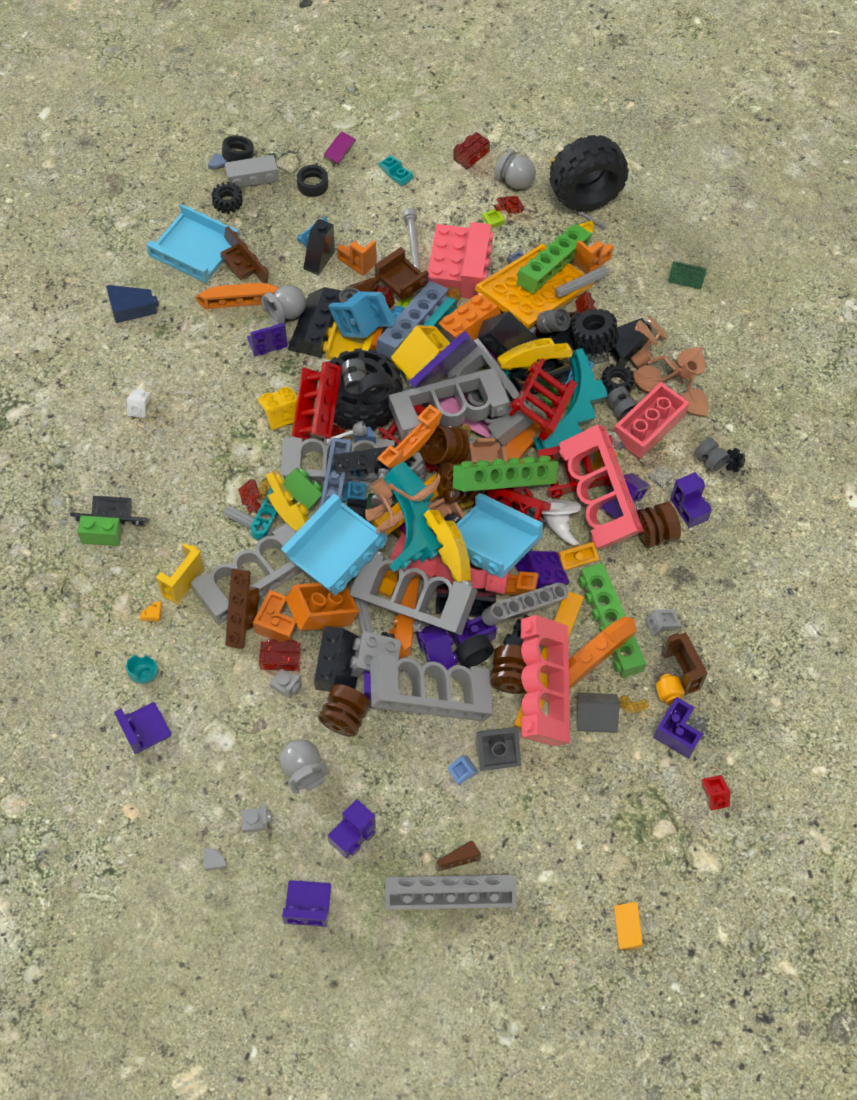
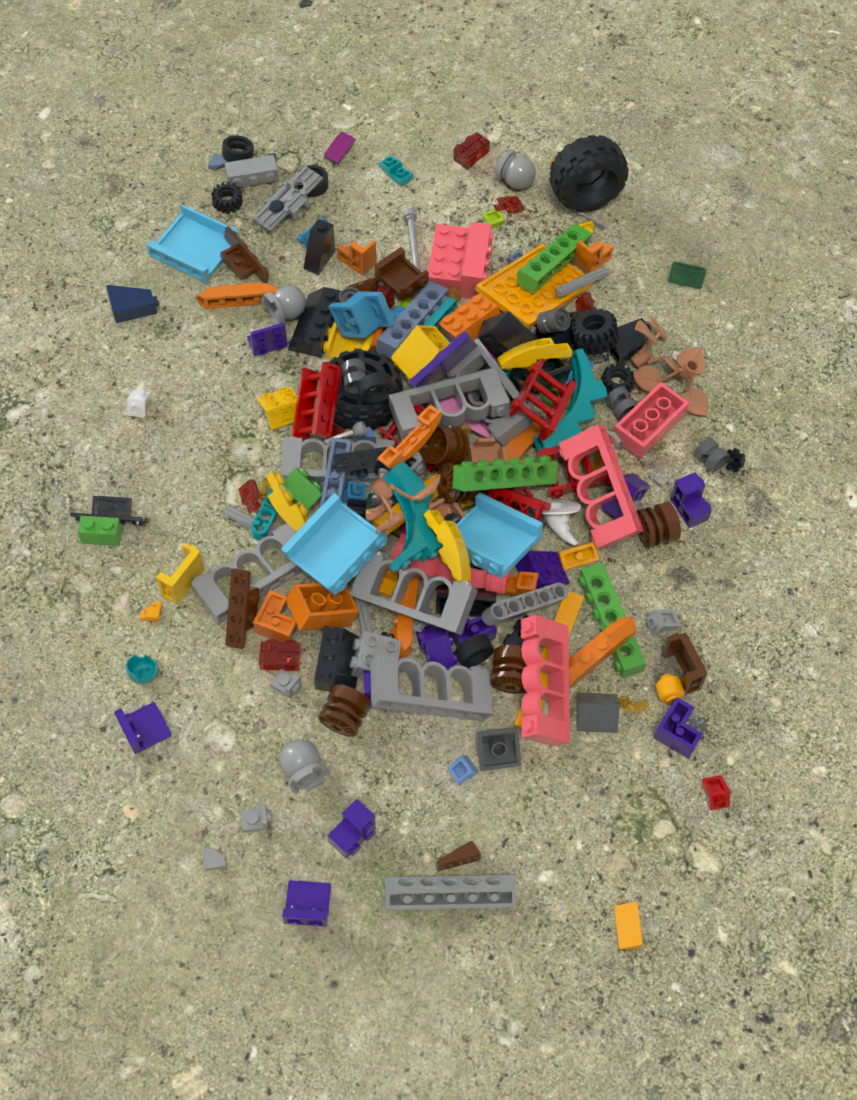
none -> light grey piece [253,166,323,232]

